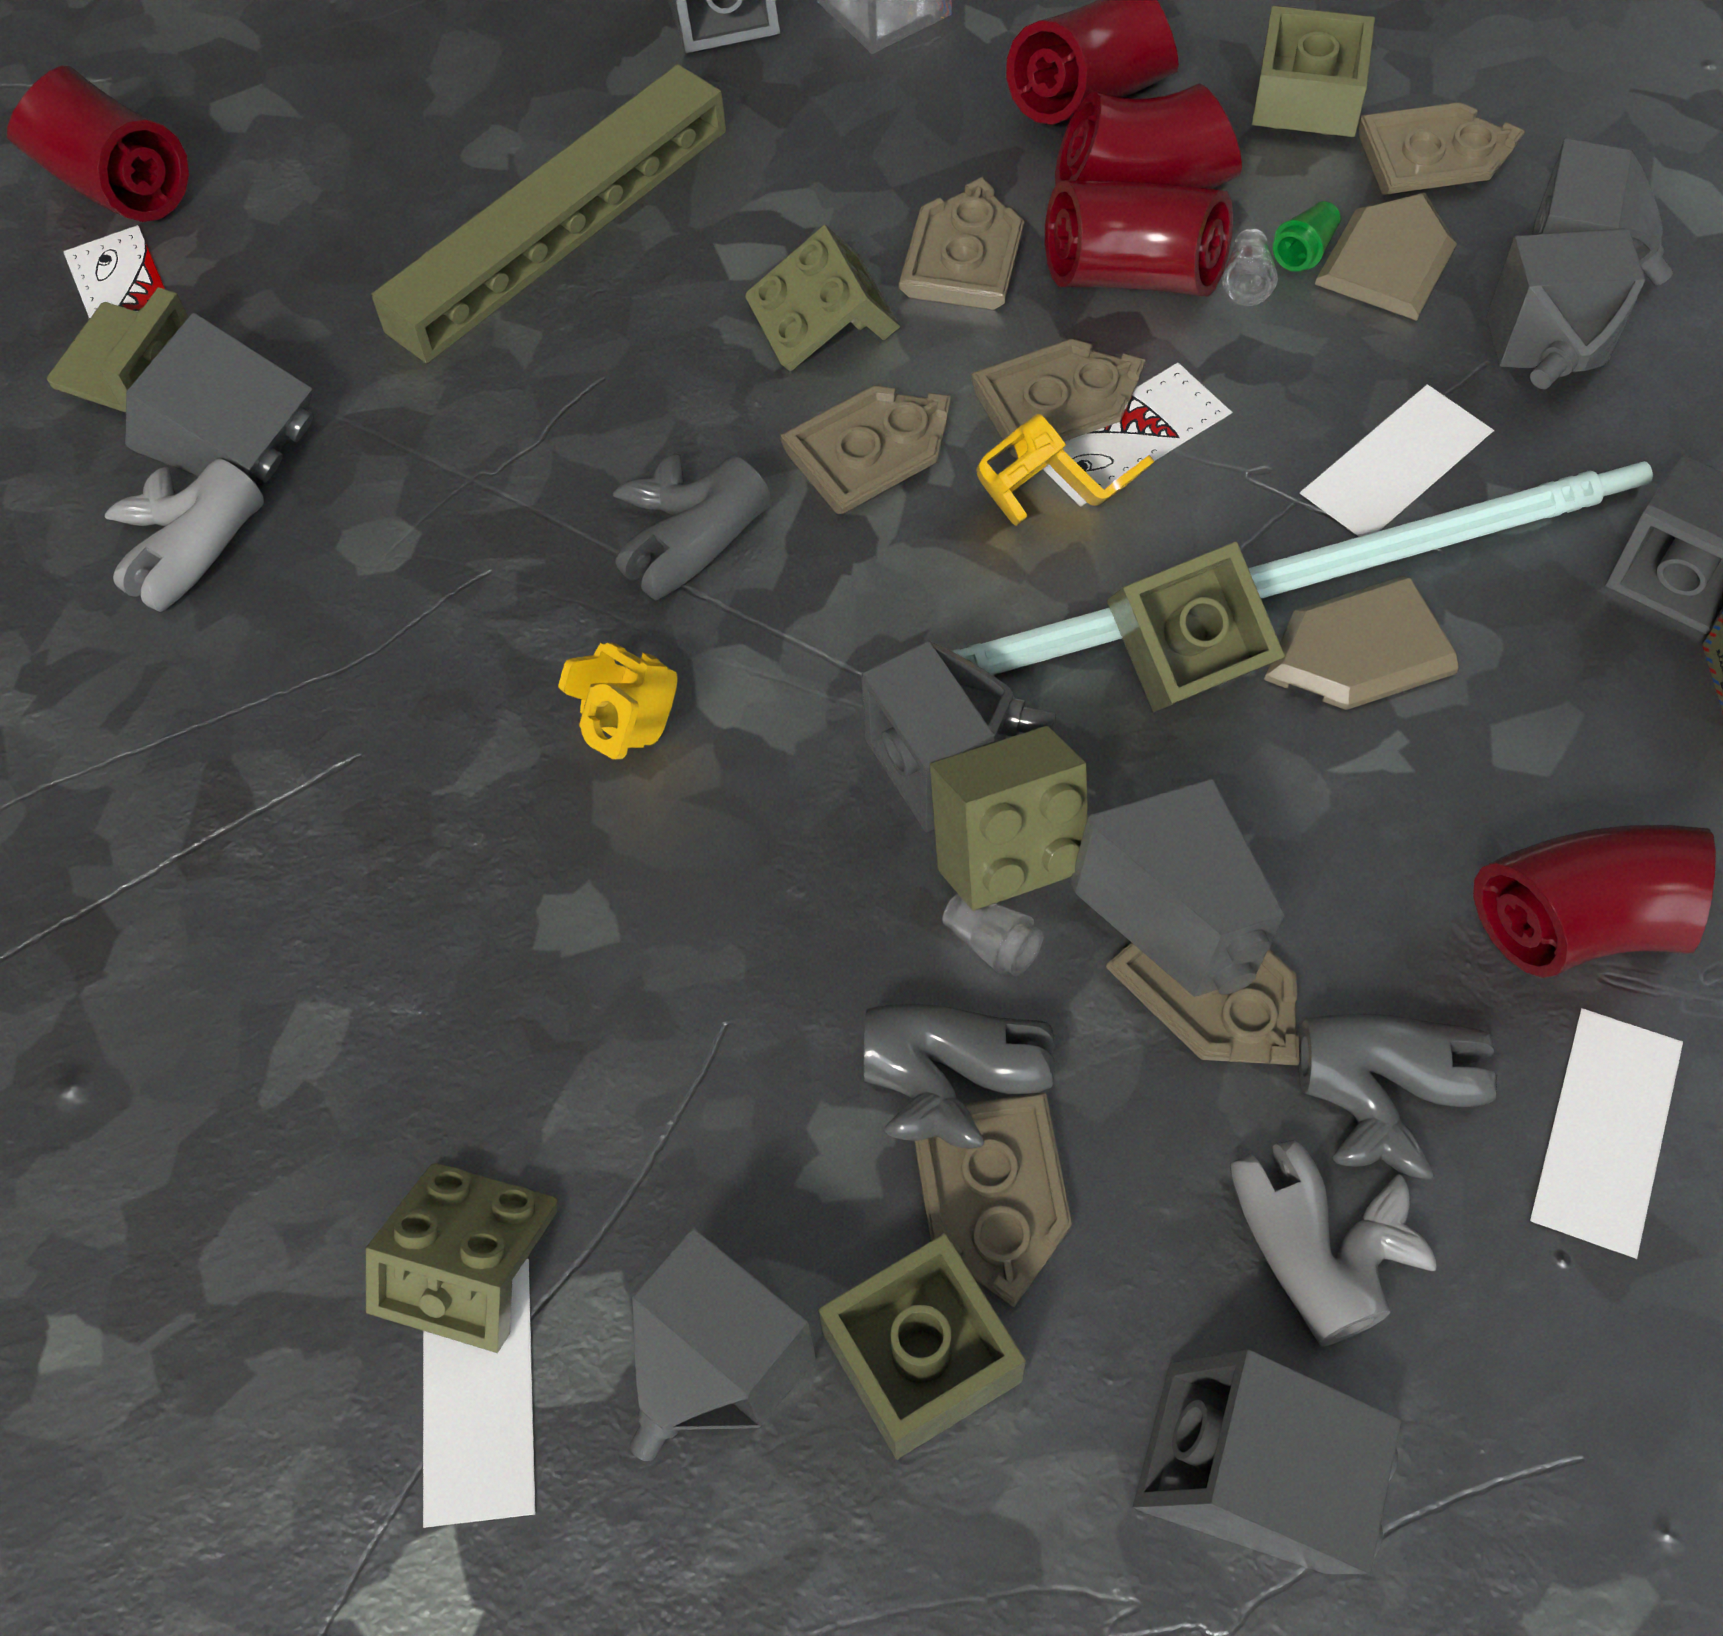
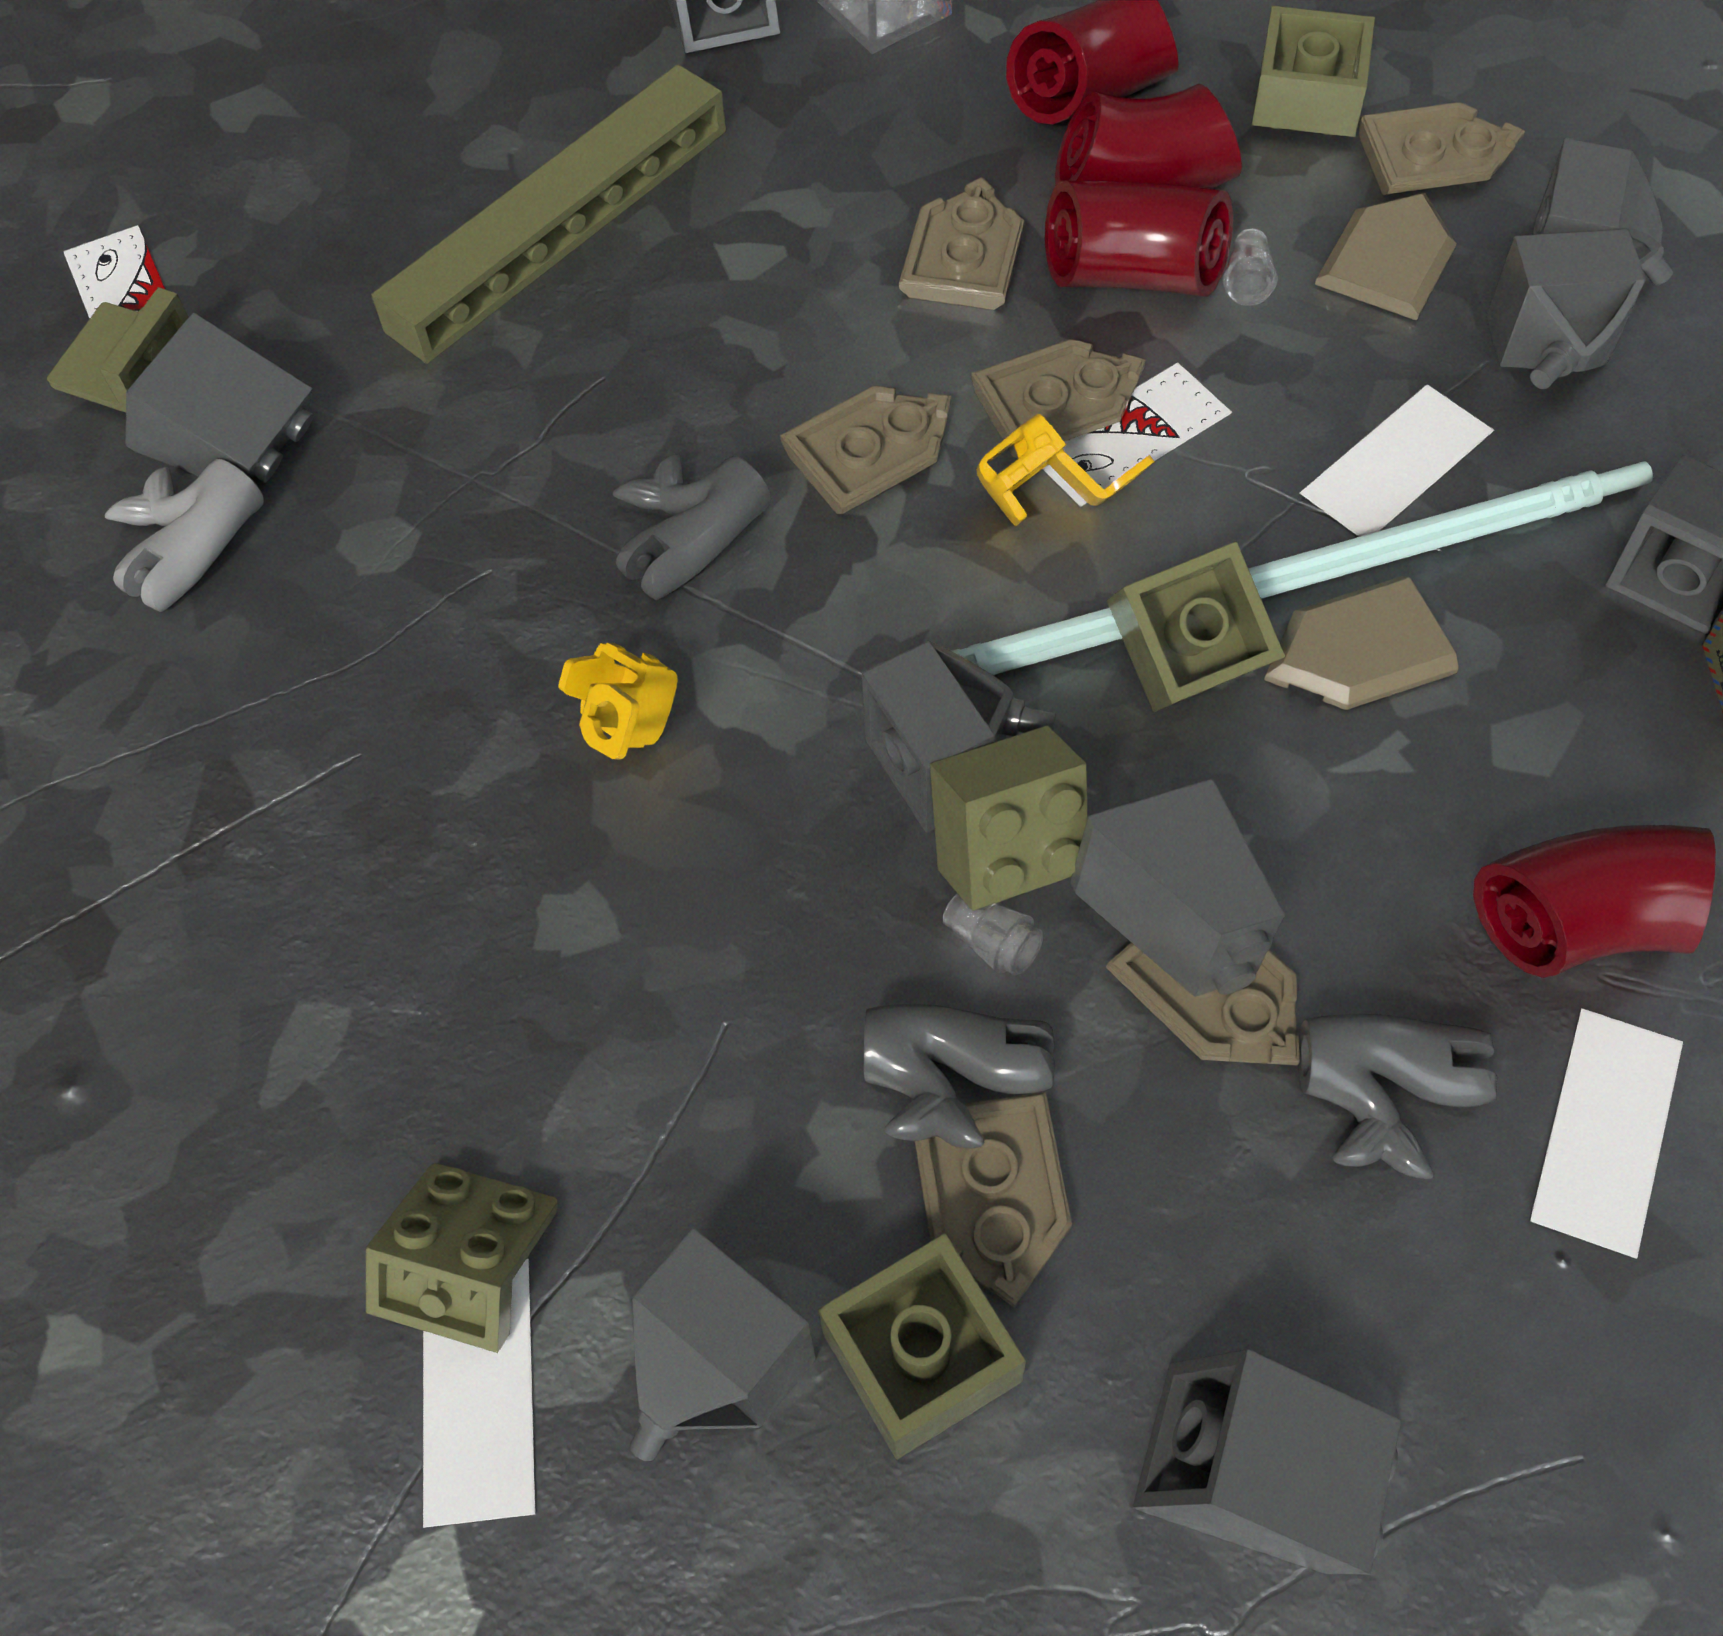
dark red brick [7,65,189,222] -> none
olive bracket [745,225,900,371] -> none
light grey piece [1230,1139,1437,1347] -> none
green cone [1273,201,1341,272] -> none

